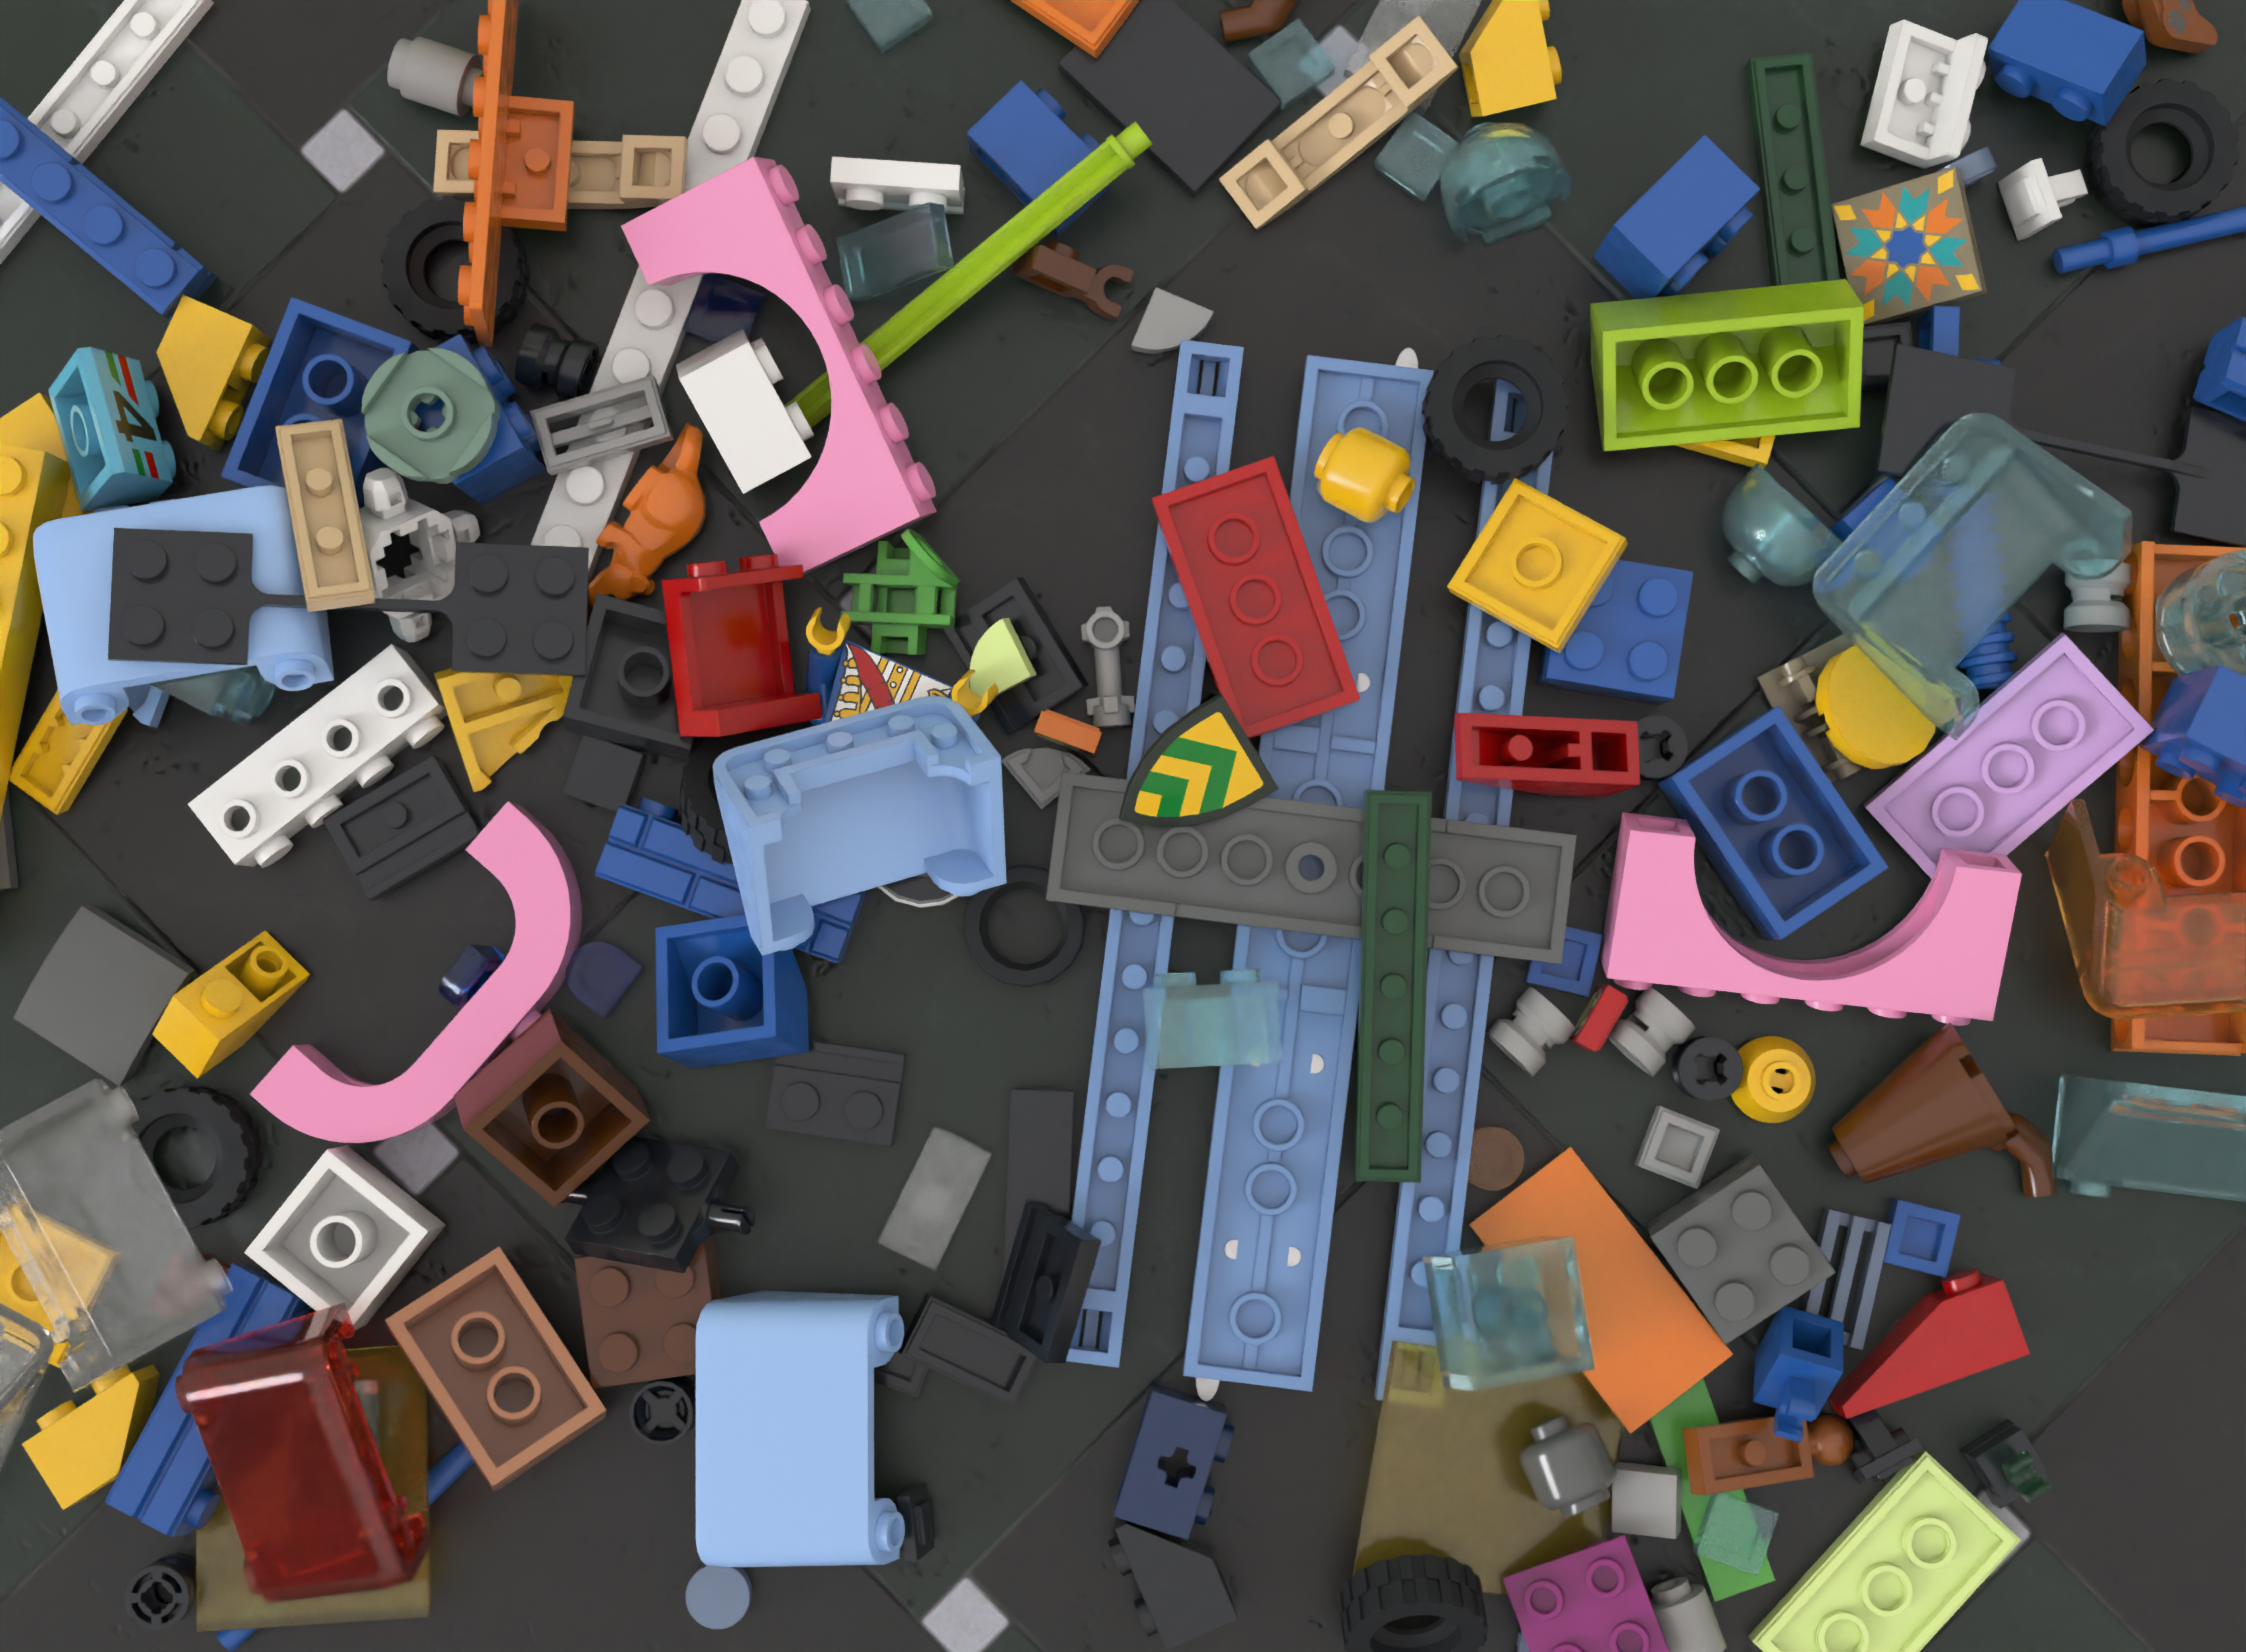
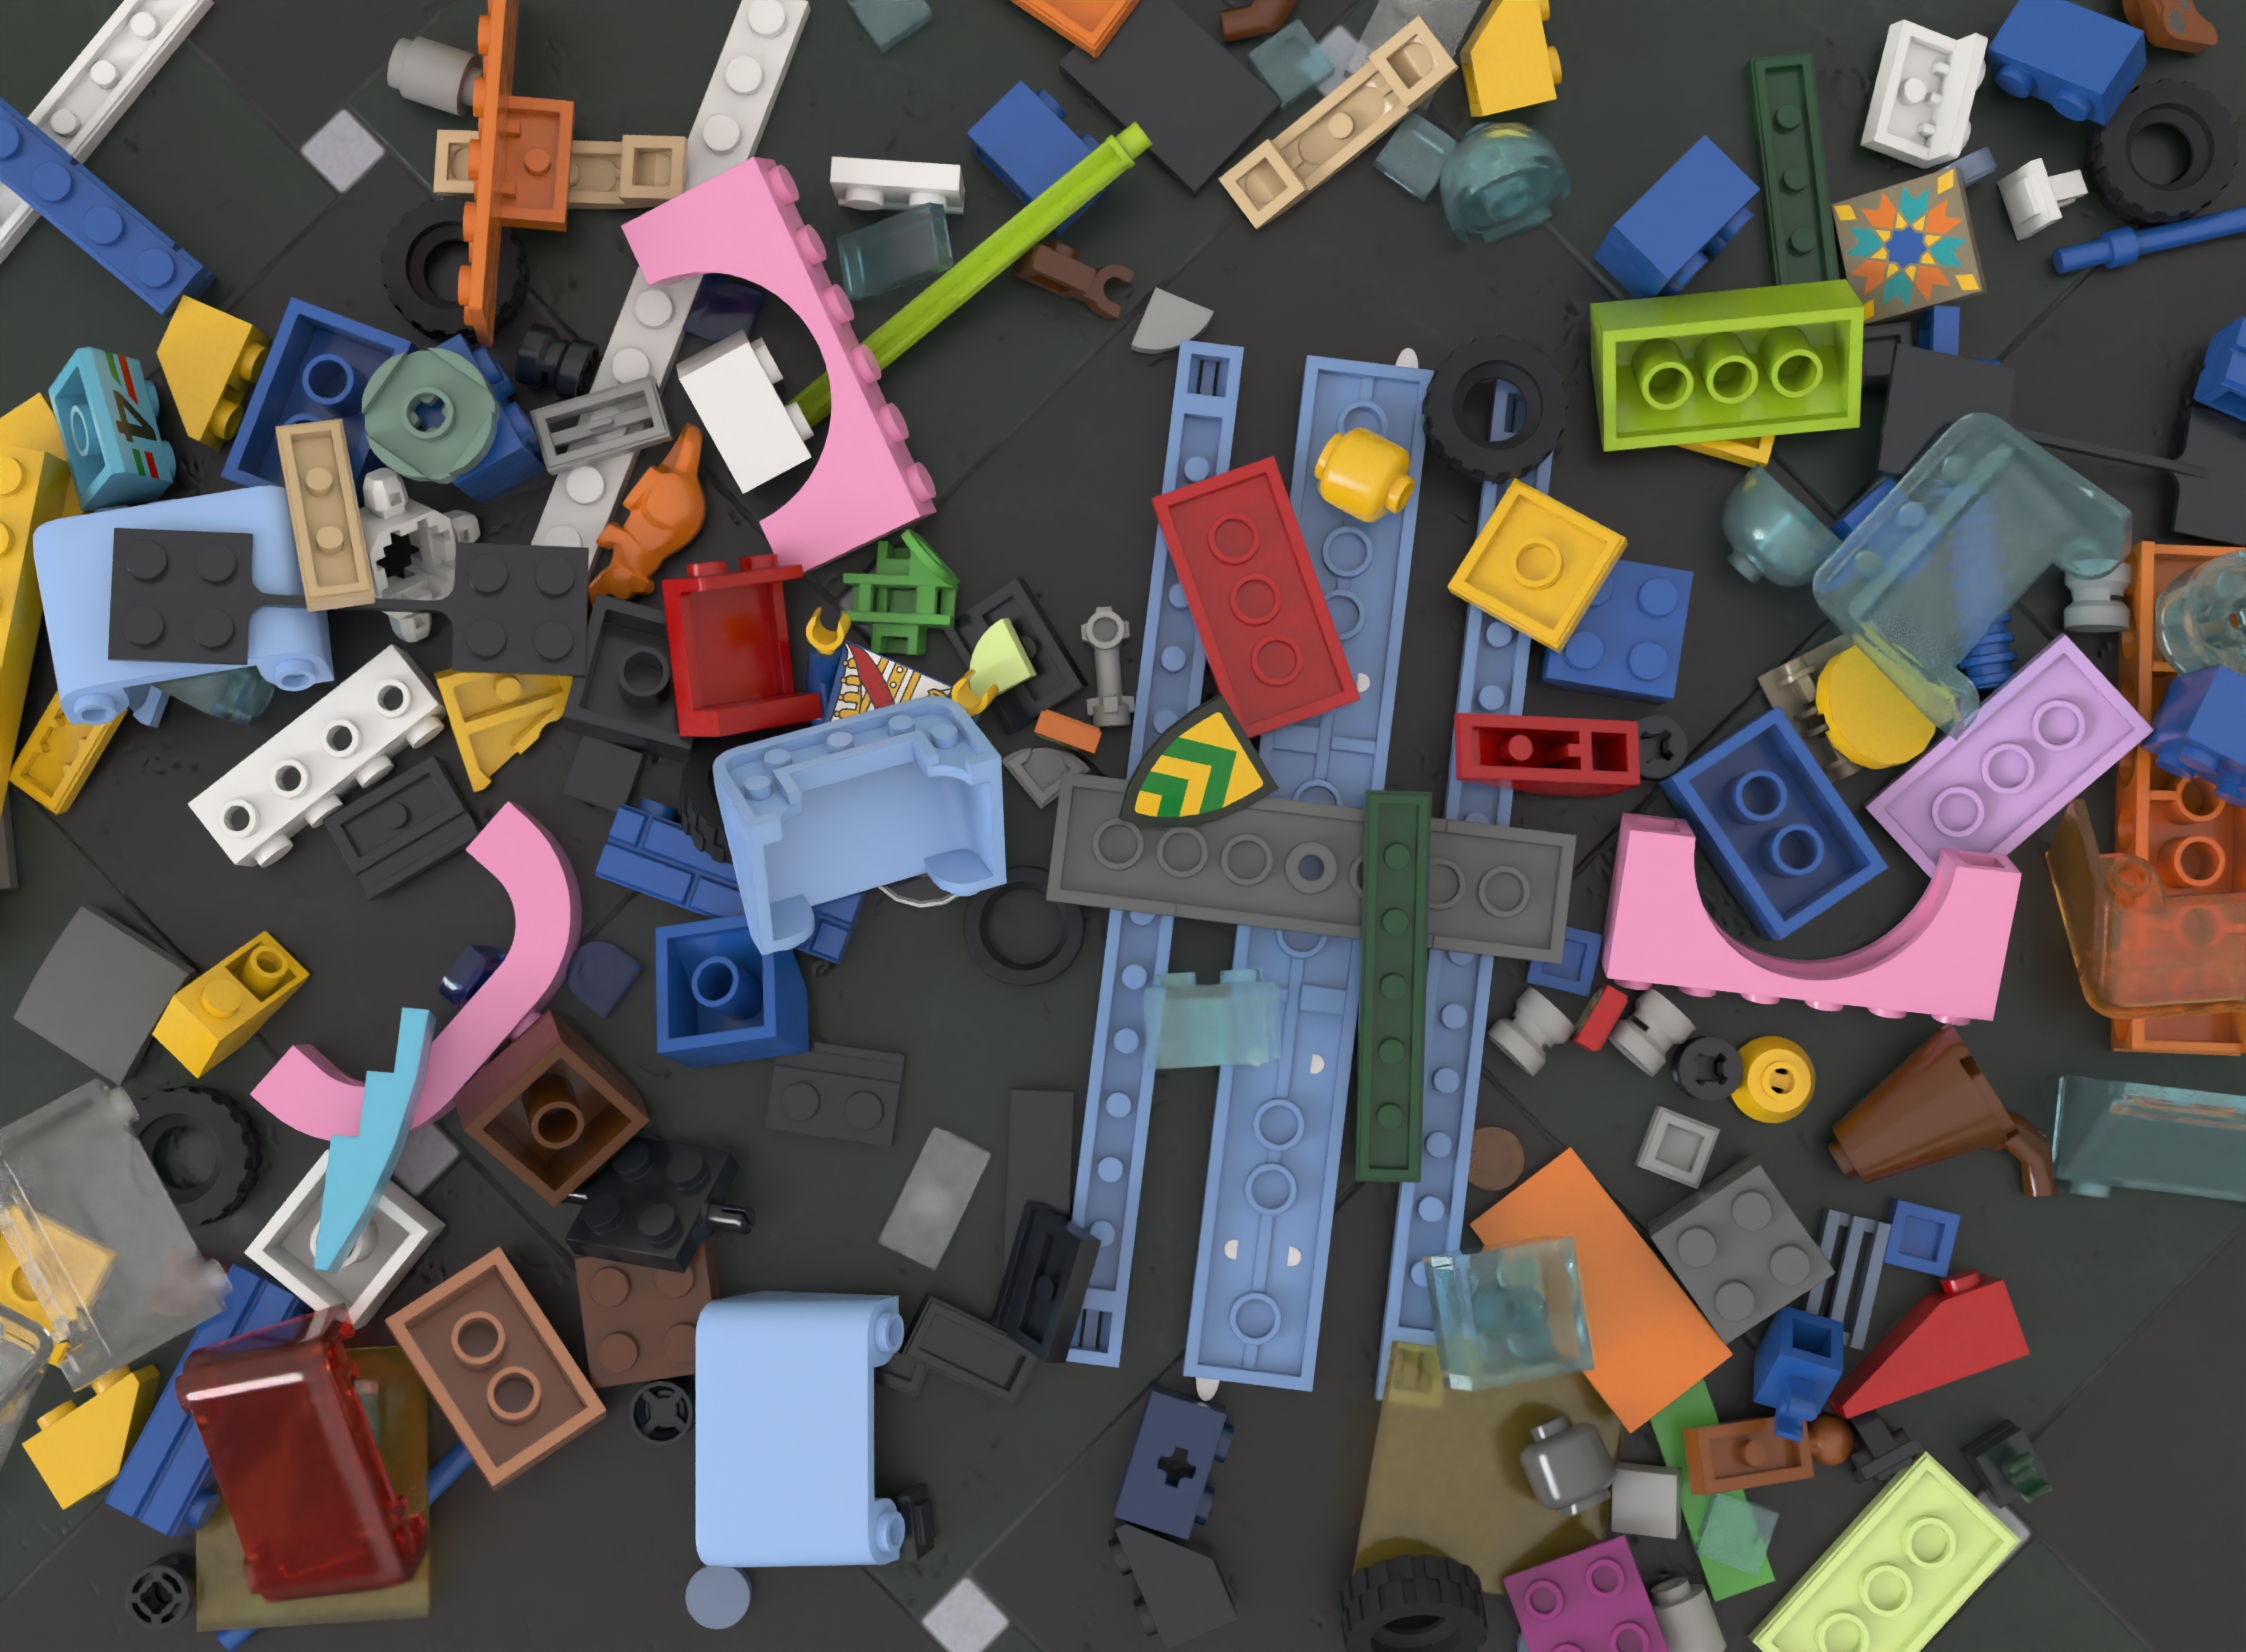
none -> medium azure slope [314,1007,436,1273]

